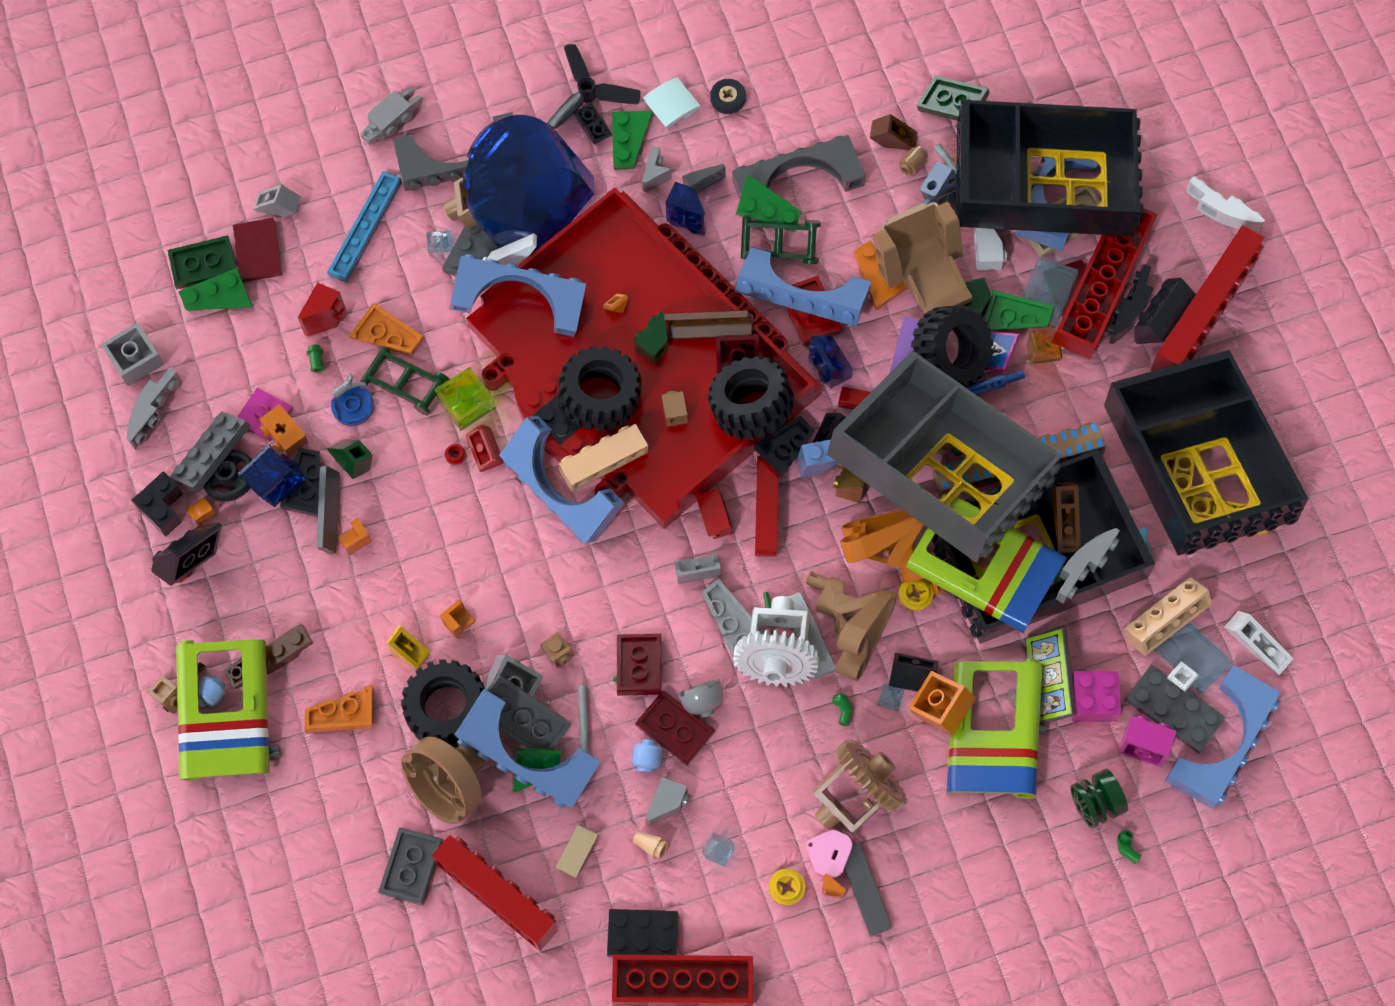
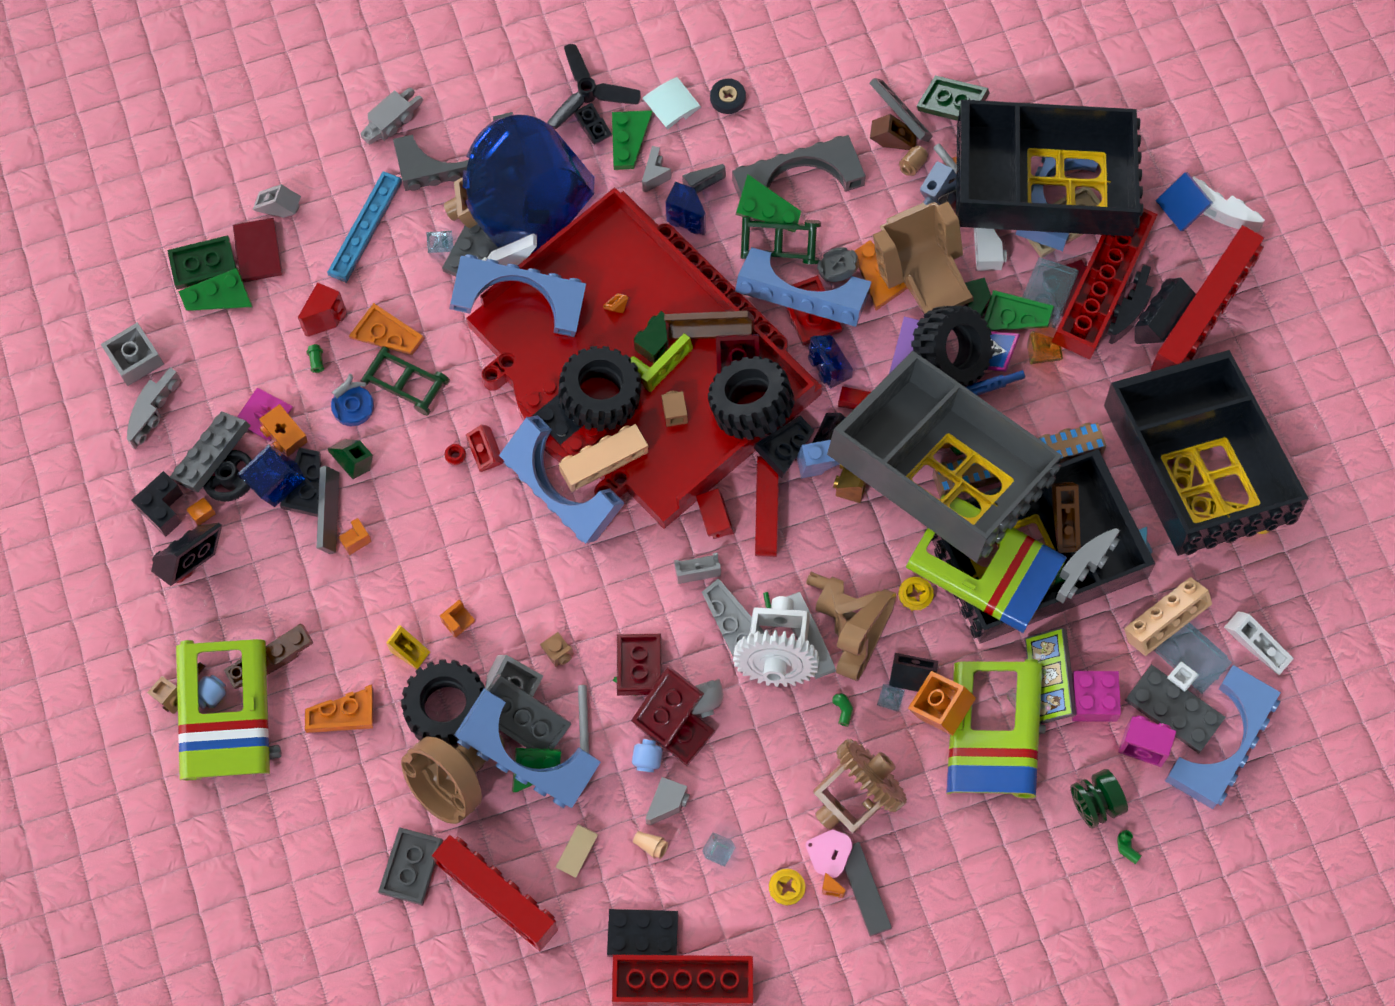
clear neon green brick [434,367,496,431] -> none
orange connector [840,509,946,595] -> none
none -> lime piece [631,334,693,392]
none -> dark red tile [631,667,704,748]
none -> dark grey tile [817,247,859,282]
none -> dark grey tile [869,78,933,142]
none -> blue tile [1155,172,1213,231]

